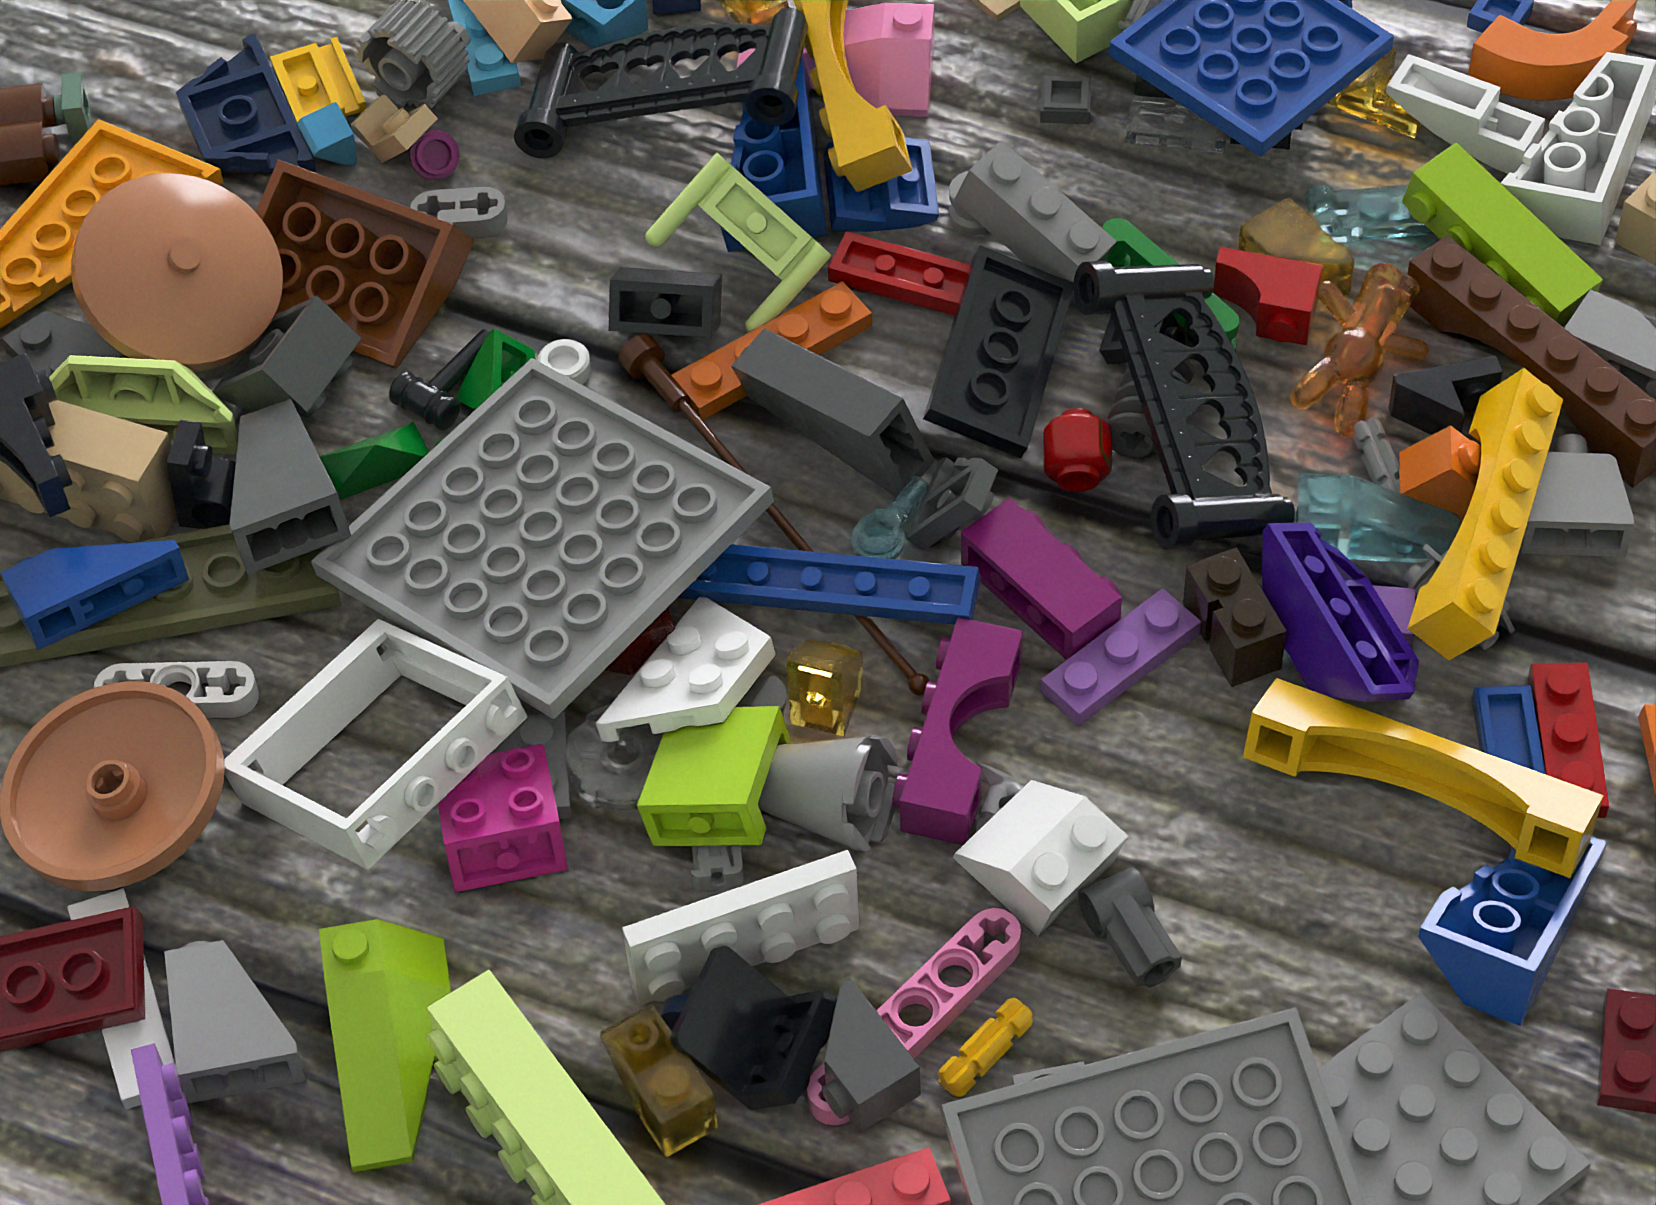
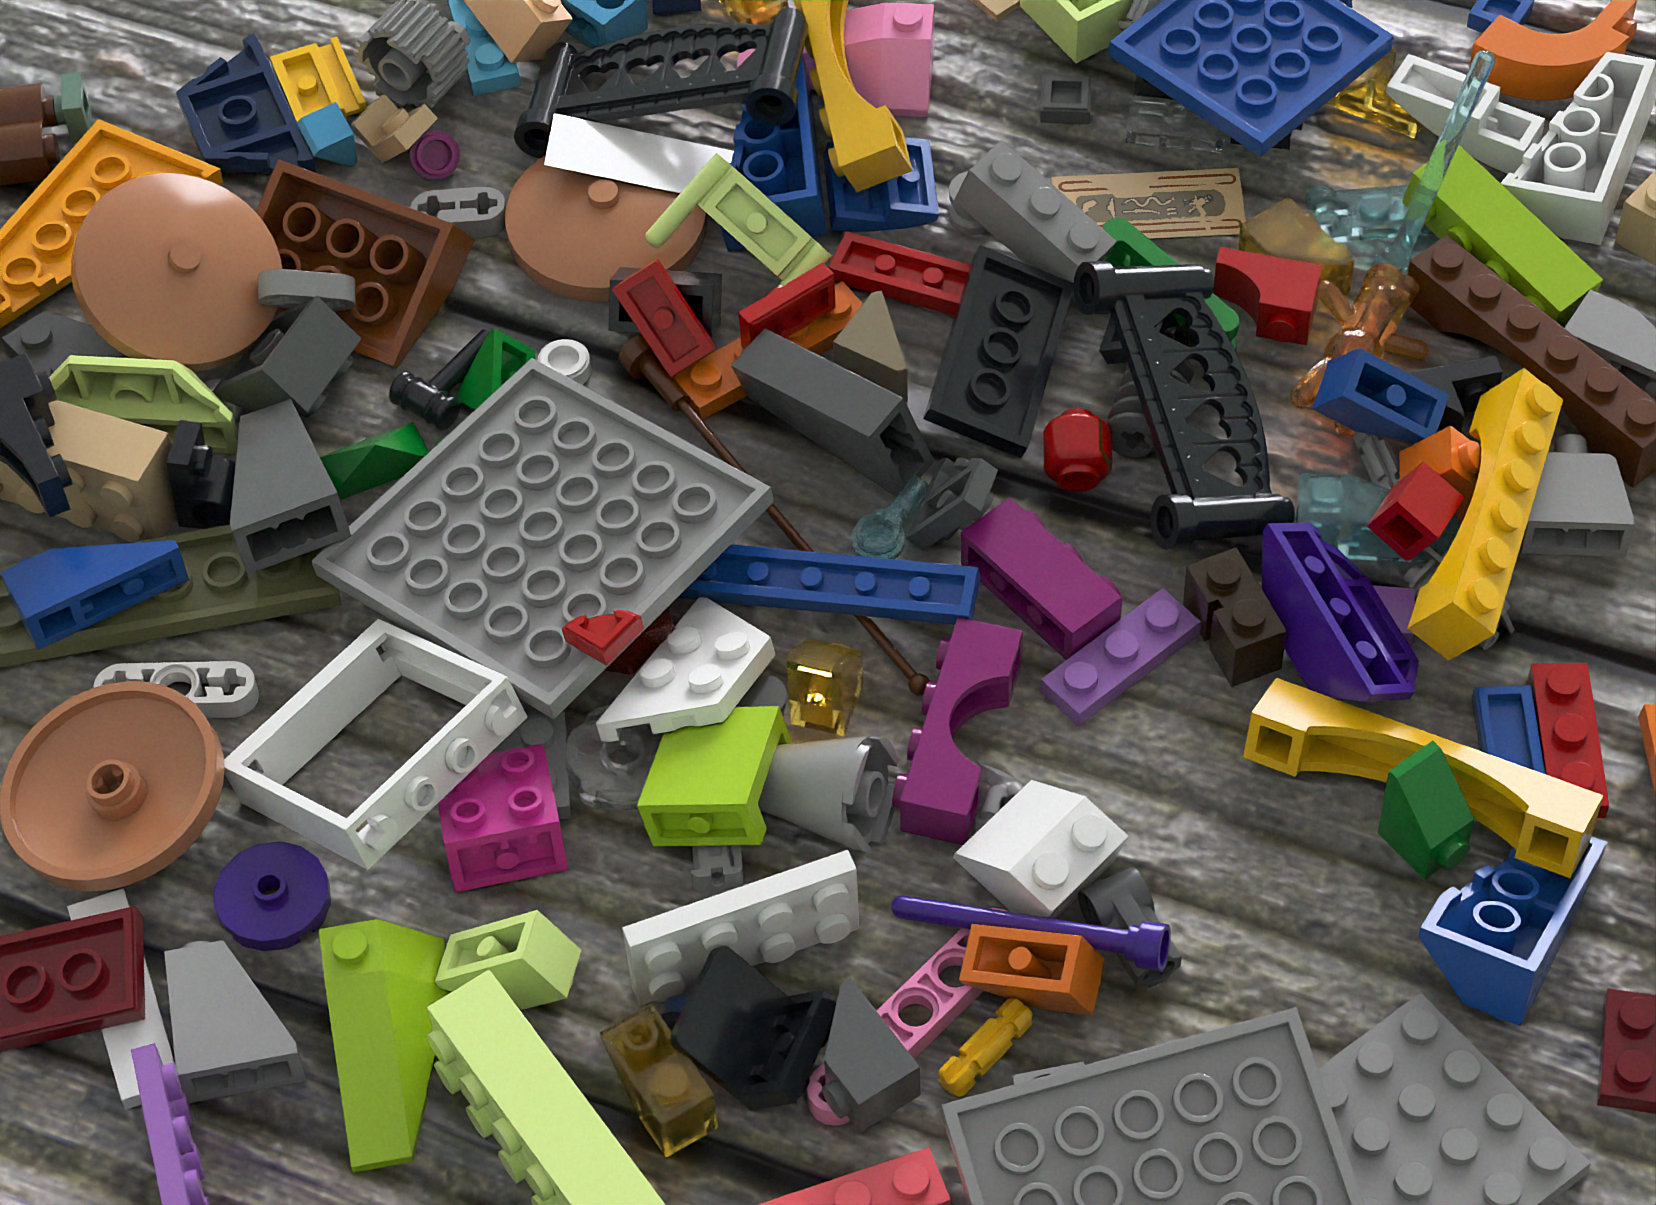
none -> dark purple plate [214,841,331,951]
none -> light grey beam [258,269,356,311]
none -> yellowish green slope [434,910,581,1010]
none -> nougat dish [505,155,707,302]
none -> white sticker [544,113,734,193]
none -> red tile [562,610,644,666]
none -> red plate [612,258,716,377]
none -> red plate [738,263,836,349]
none -> dark tan slope [833,291,908,403]
none -> dark purple piece [891,895,1171,972]
none -> orange slope [959,924,1105,1016]
none -> sticker [1051,168,1248,239]
none -> blue slope [1312,348,1449,443]
none -> red brick [1366,461,1465,562]
none -> clear light blue piece [1368,50,1495,291]
none -> green slope [1378,741,1474,880]

